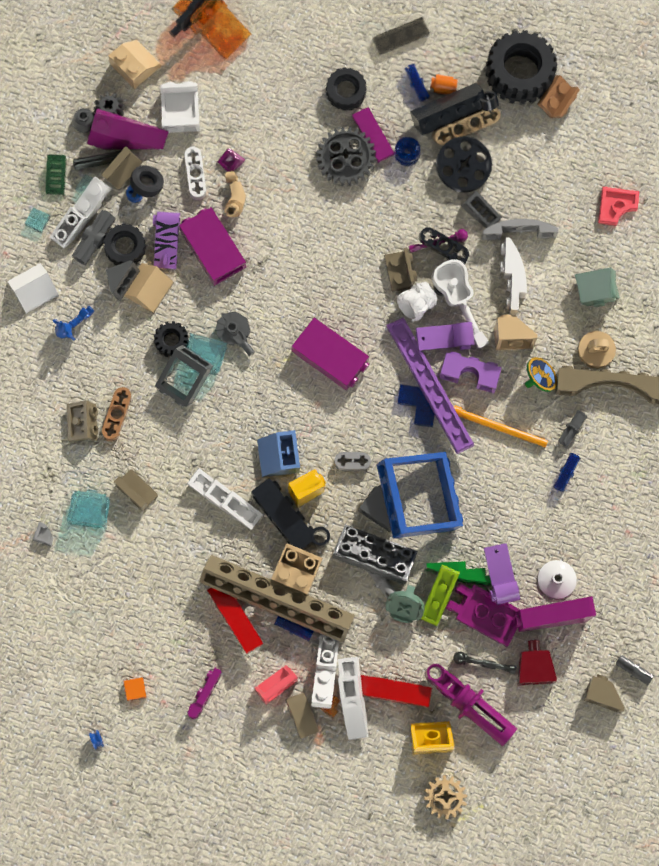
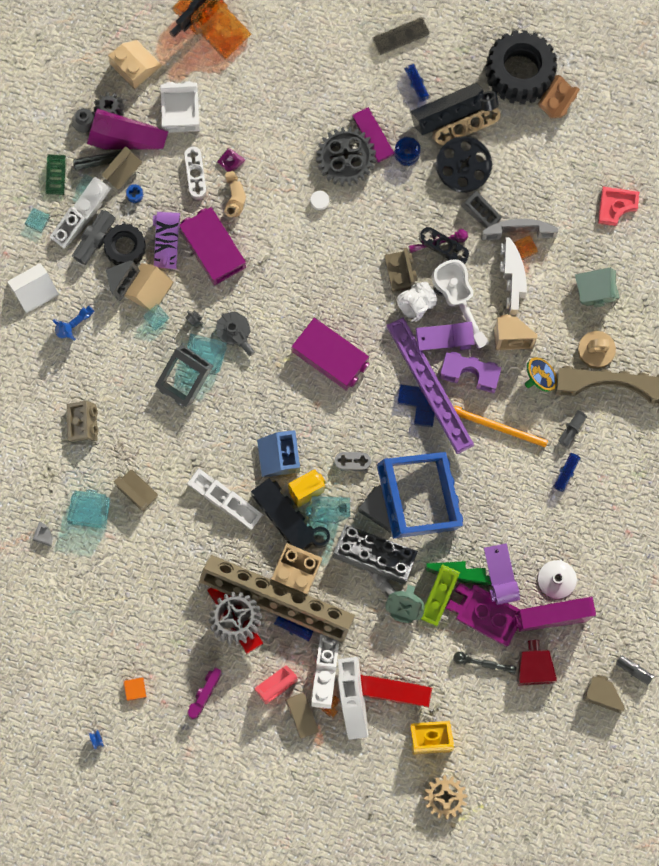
medium nougat beam [102,387,132,442] -> none
black tyre [130,165,164,197] -> none
black tyre [154,321,189,358] -> none
black tyre [326,67,367,111] -> none
magenta piece [425,664,518,747] -> none
orange brick [430,74,458,95] -> none
none -> clear light blue tile [143,304,170,331]
none -> dark grey plate [185,310,204,327]
none -> light grey gear [208,592,262,645]
none -> clear light blue torso [306,496,350,523]
none -> white tile [311,191,329,211]
none -> clear orange tile [513,235,538,260]

